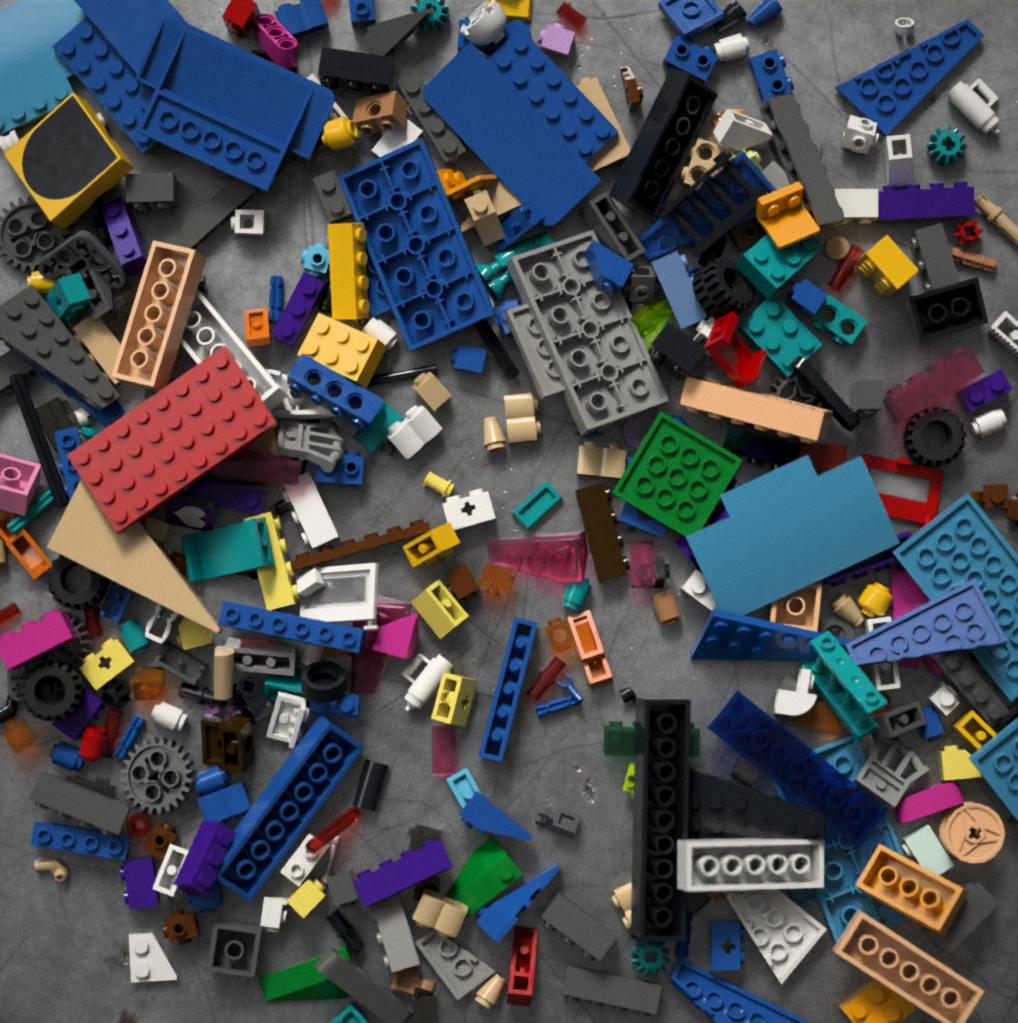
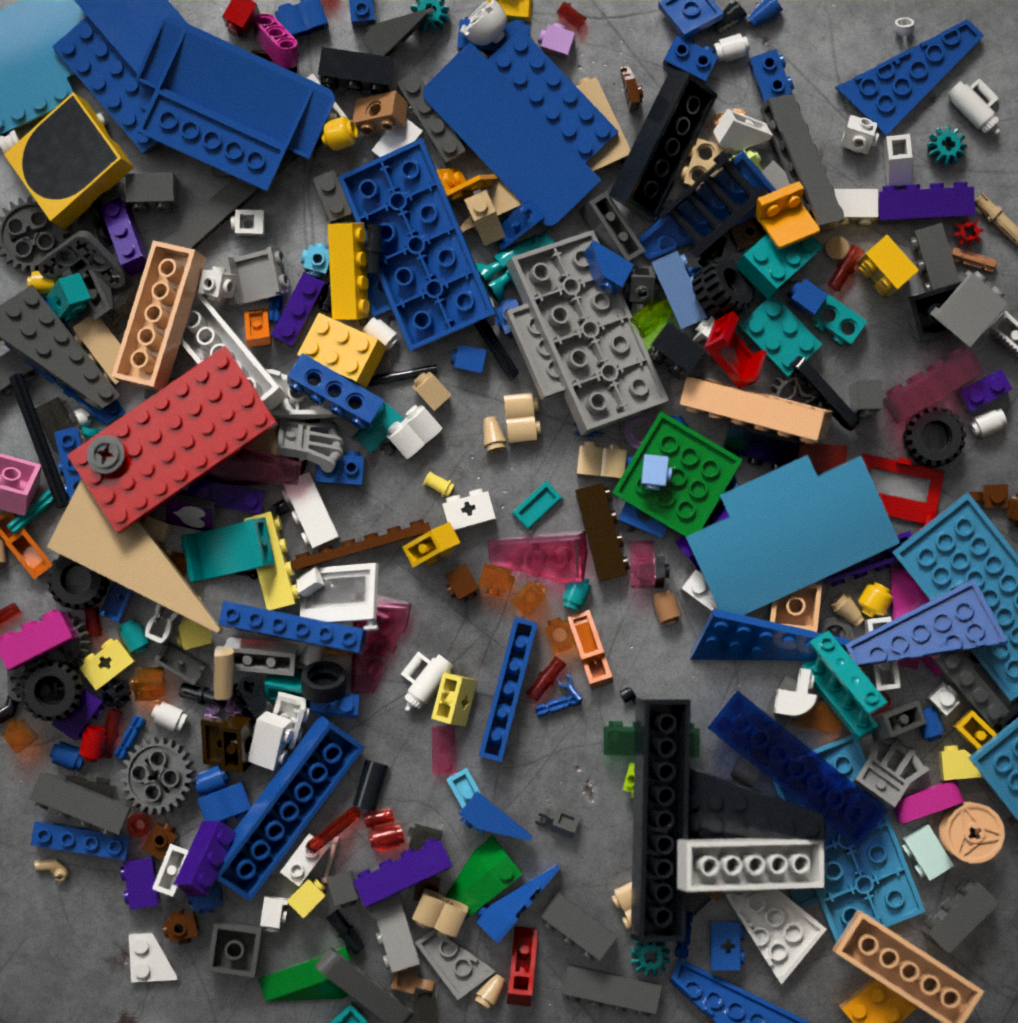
dark pink slope [372,613,419,659] -> none
light yellow brick [411,580,469,639] -> none
light orange brick [856,844,968,937] -> none
none -> dark grey gear [87,435,125,474]
none -> white brick [198,266,237,302]
none -> light grey panel [220,246,290,306]
none -> white brick [248,711,293,771]
none -> clear red pin [363,807,394,829]
none -> black pin [365,225,384,273]
none -> clear red brick [369,823,405,852]
none -> clear orange brick [511,580,547,618]
none -> light blue brick [641,454,672,490]
none -> light grey panel [930,271,1008,347]

